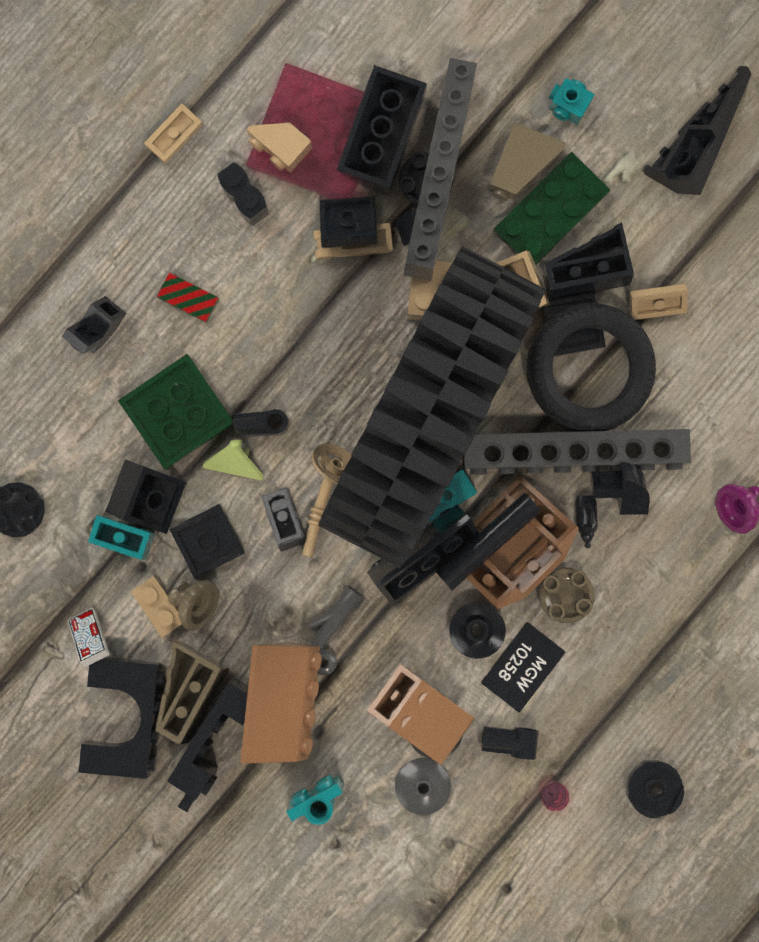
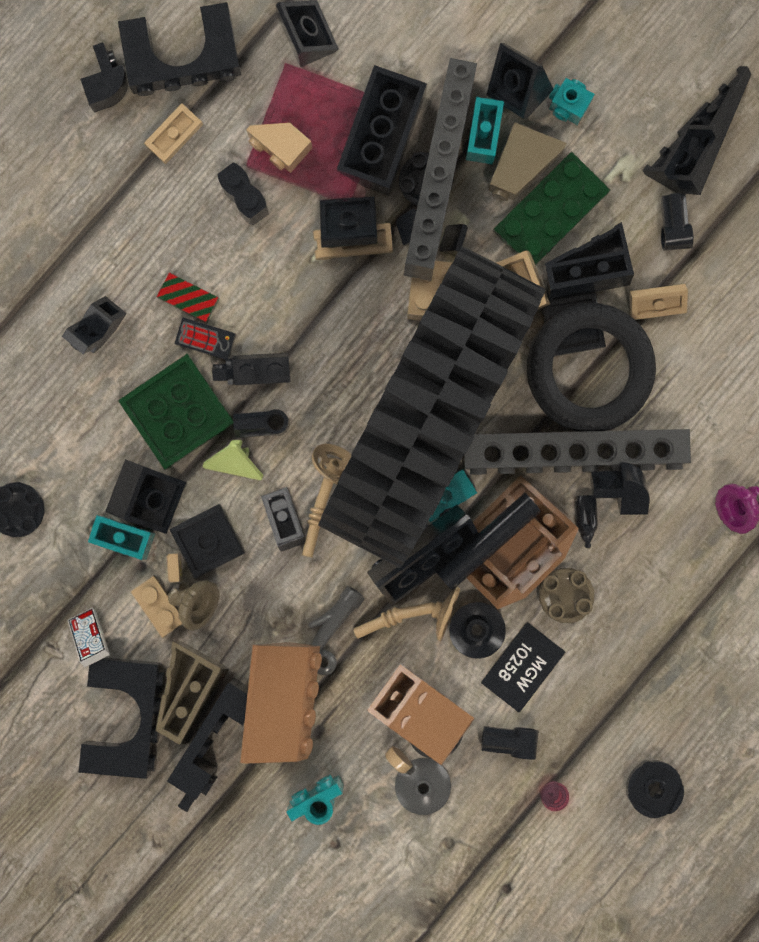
none -> black brick [80,42,128,113]
none -> black arch [118,2,241,96]
none -> tan tile [167,553,183,582]
none -> tile [174,317,236,360]
none -> black hinge [212,353,291,385]
none -> black slope [276,0,339,67]
none -> tan dish [354,587,460,642]
none -> tan tile [385,746,413,774]
none -> black slope [439,224,468,256]
none -> teal brick [466,97,504,165]
none -> black slope [486,43,554,119]
none -> black piece [661,193,694,251]

